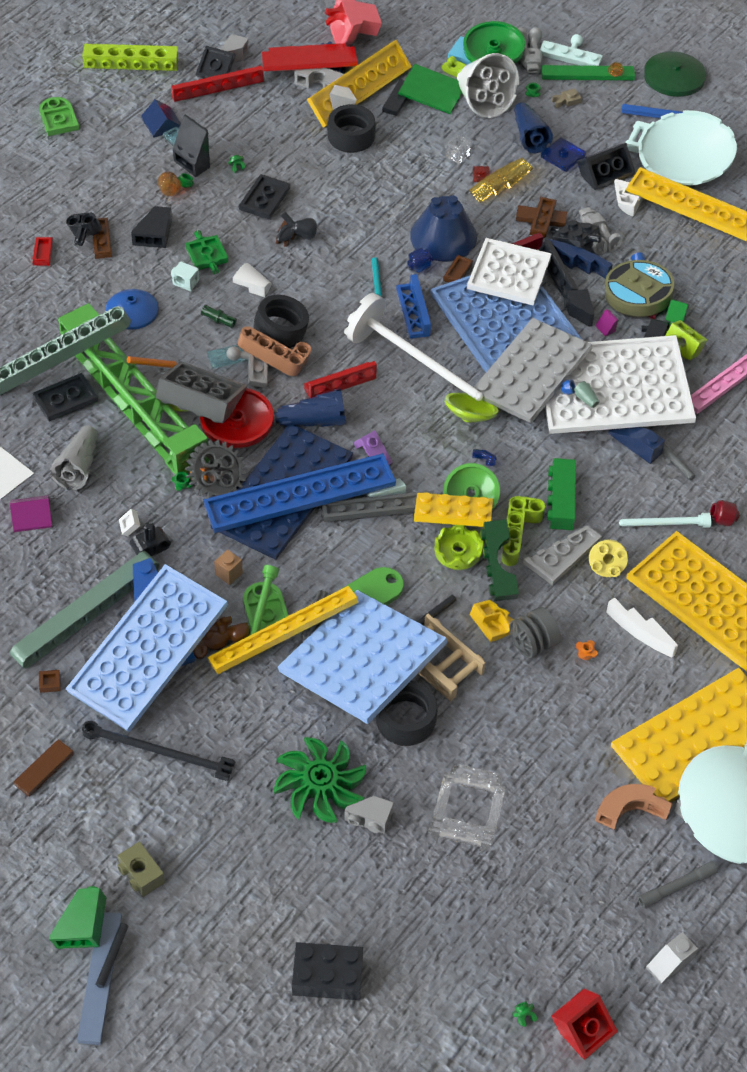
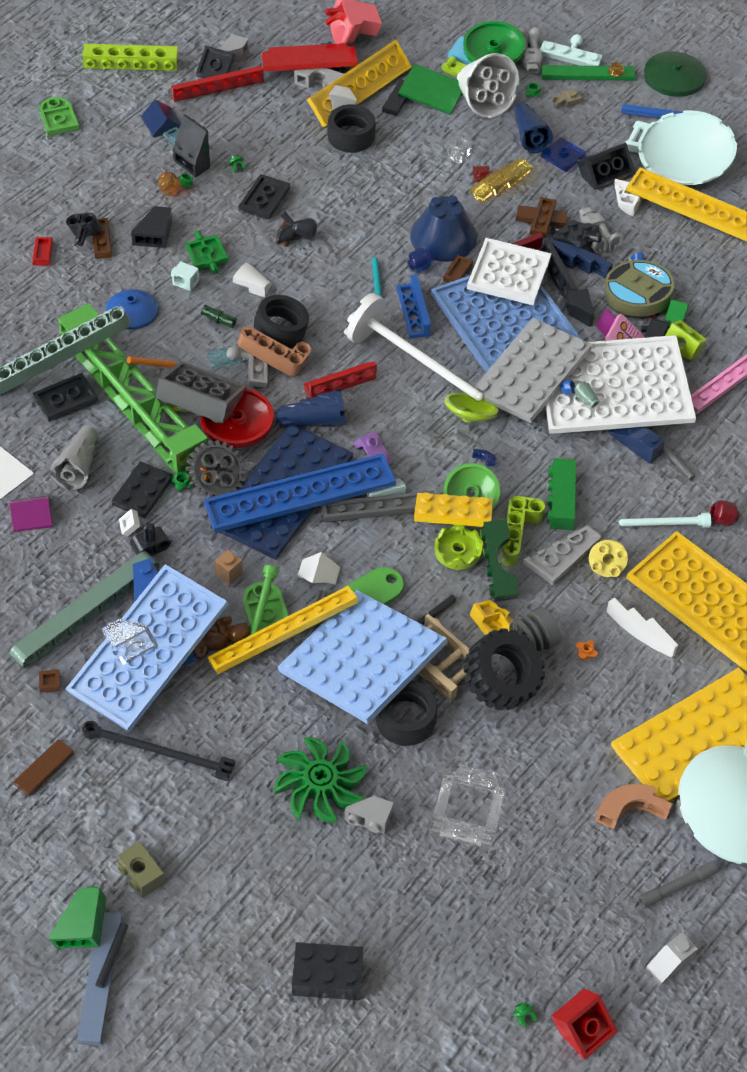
none -> clear slope [102,619,158,665]
none -> black plate [112,461,173,519]
none -> white slope [298,552,340,585]
none -> black tyre [463,628,545,710]
none -> bright pink tile [605,314,644,341]

